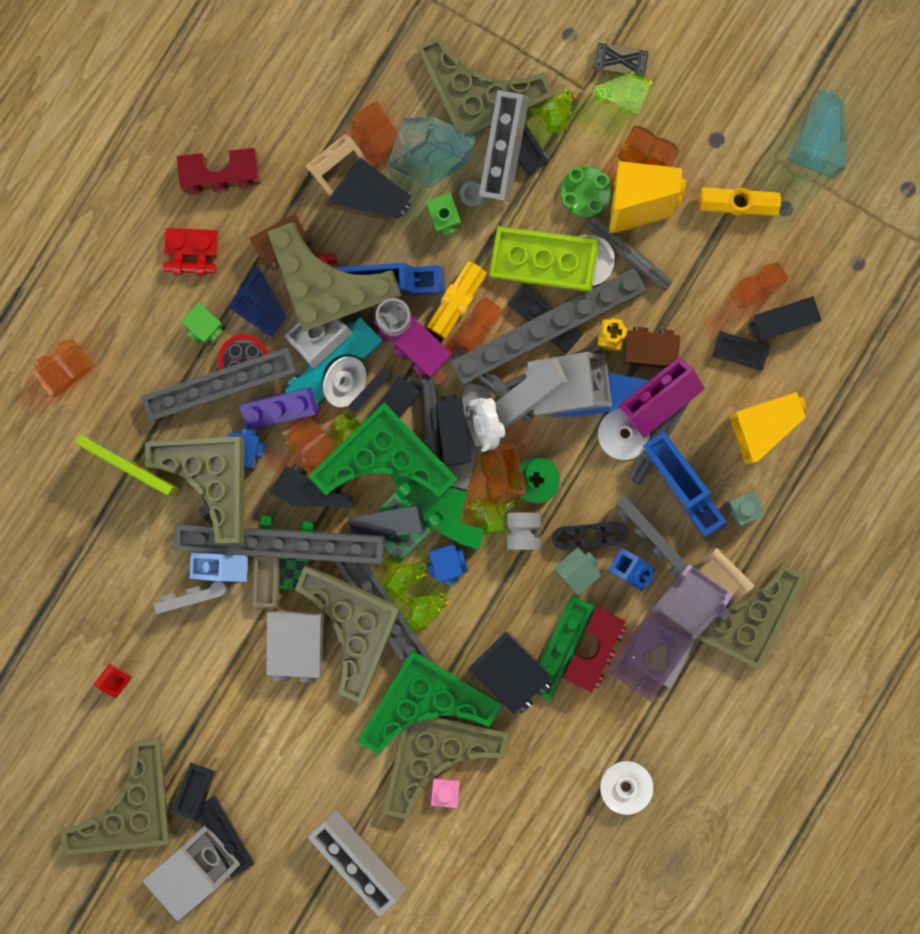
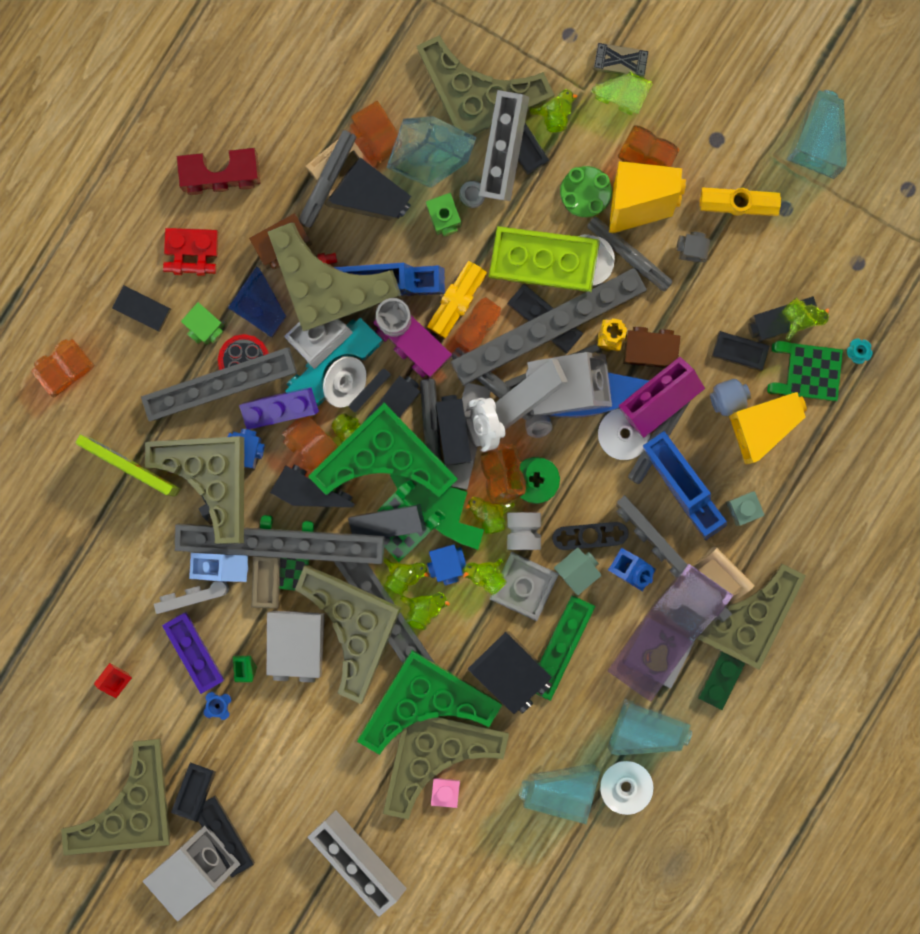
dark red arch [562,606,627,693] -> none
clear orange brick [729,262,788,309] -> none
none -> black tile [112,285,171,332]
none -> dark purple plate [162,612,225,694]
none -> blue plate [204,692,231,720]
none -> green slope [233,656,257,682]
none -> dark grey axle [298,130,356,228]
none -> clear neon green animal [462,558,507,596]
none -> light grey tile [490,552,559,621]
none -> clear light blue slope [519,764,600,824]
none -> light grey tile [525,415,553,438]
none -> clear light blue slope [607,698,692,755]
none -> dark grey plate [676,232,710,262]
none -> dark green plate [698,651,746,710]
none -> sand blue head [710,379,751,416]
none -> green flag [767,341,843,401]
none -> clear neon green animal [782,297,829,341]
none -> teal plate [847,338,873,364]

